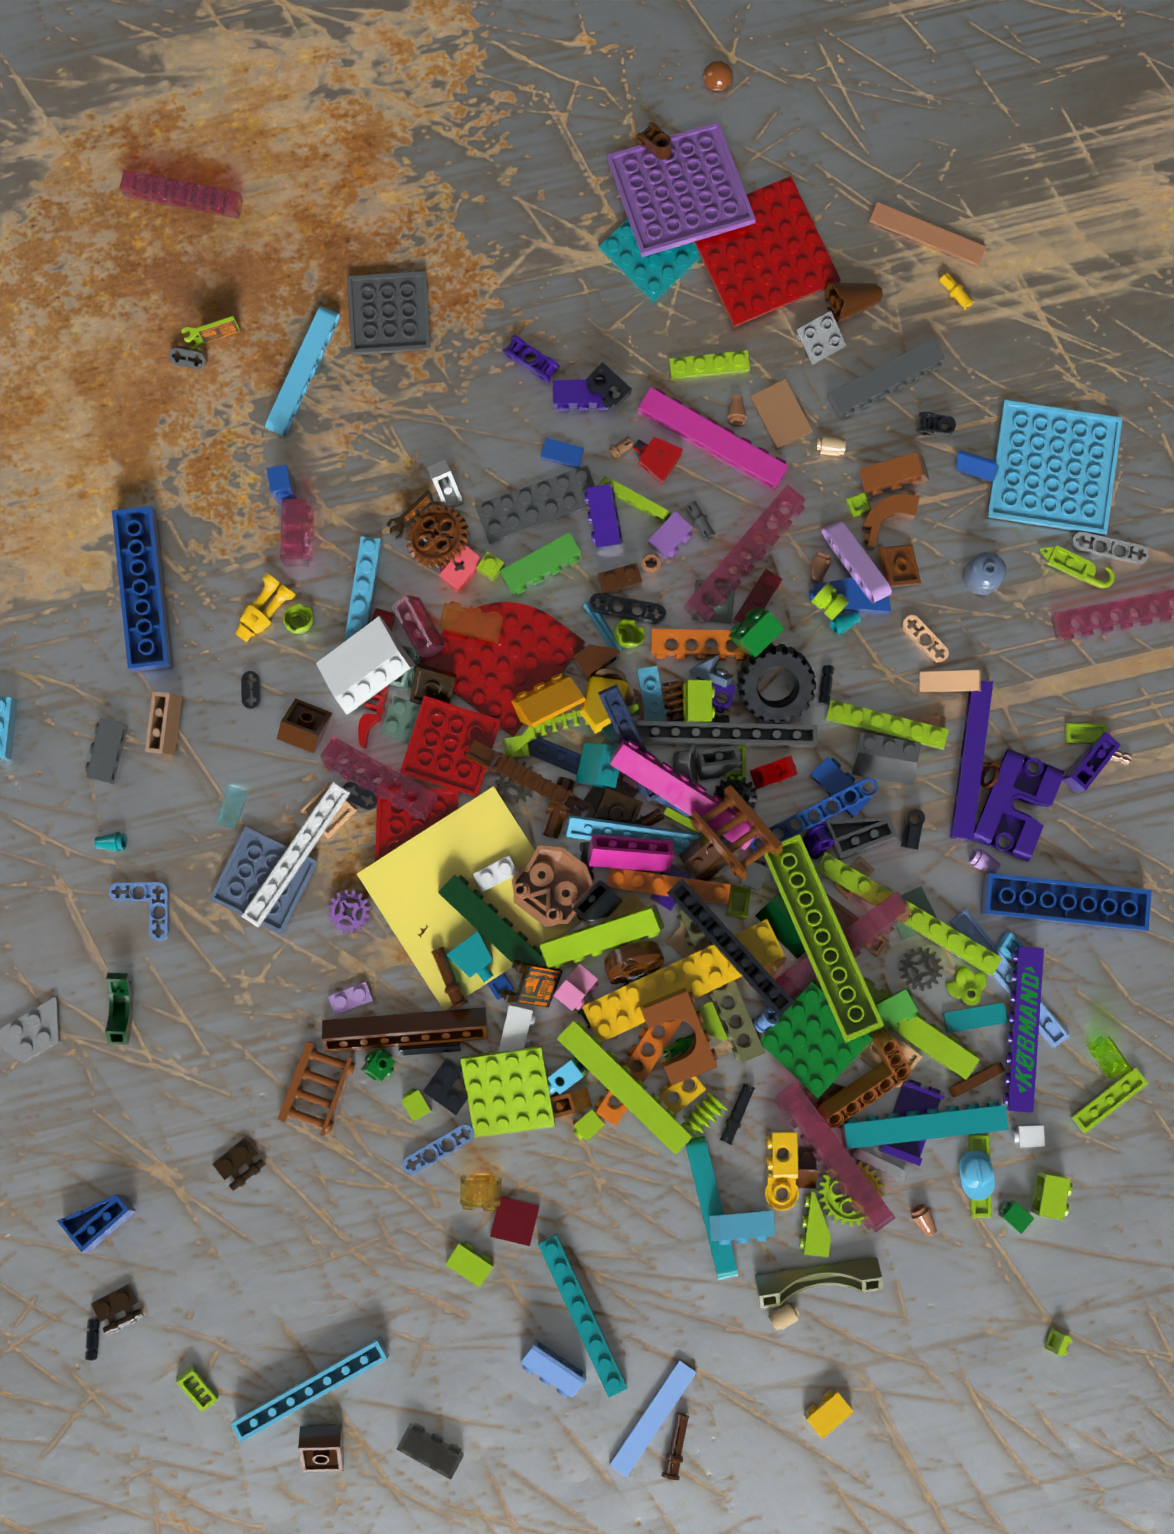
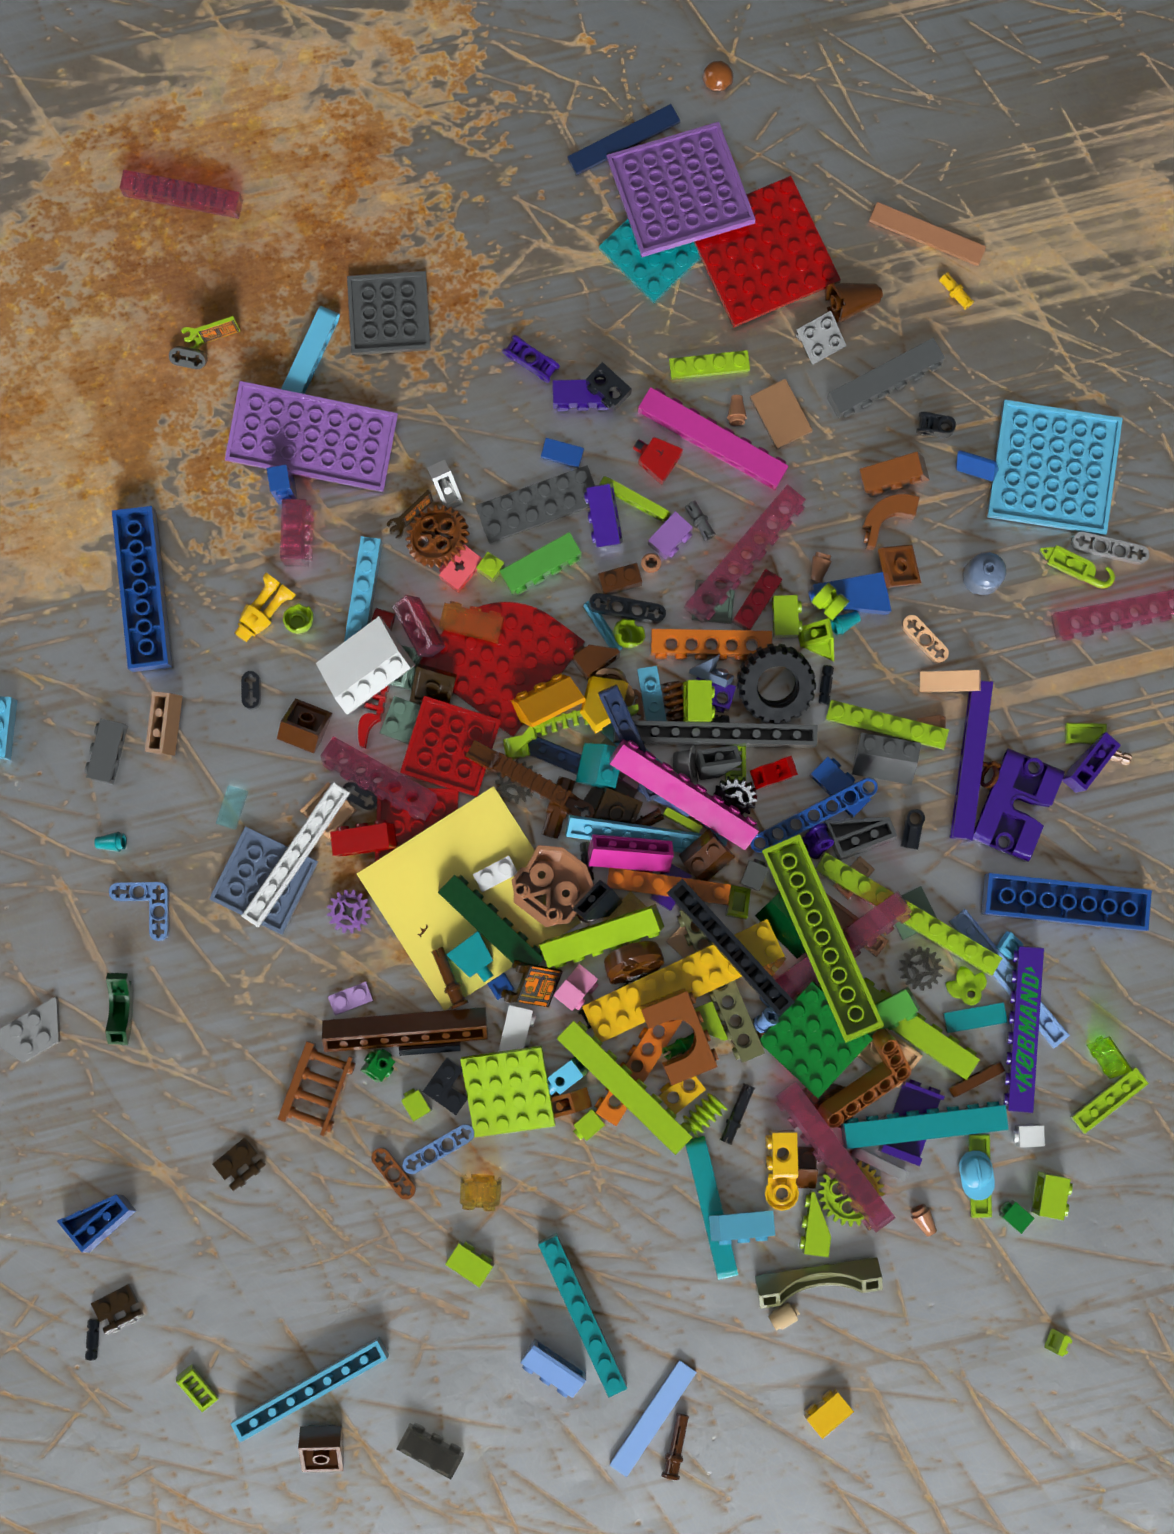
dark red tile [490,1196,540,1246] -> none
medium nougat pin [608,436,634,459] -> none
reddish brown piece [636,122,672,160] -> none
dark orange fence [691,785,783,881] -> none
green brick [728,608,785,657] -> none
tan brick [816,434,846,456] -> none
lavender beam [822,520,892,603] -> none
lime tile [845,492,871,518] -> none
lavender cone [969,848,1001,874] -> none
none -> medium lavender plate [225,381,398,492]
none -> red brick [330,820,397,857]
none -> dark orange beam [371,1148,416,1199]
none -> dark blue tile [567,104,680,176]
none -> lime brick [772,595,802,639]
none -> lime slope [798,618,834,661]

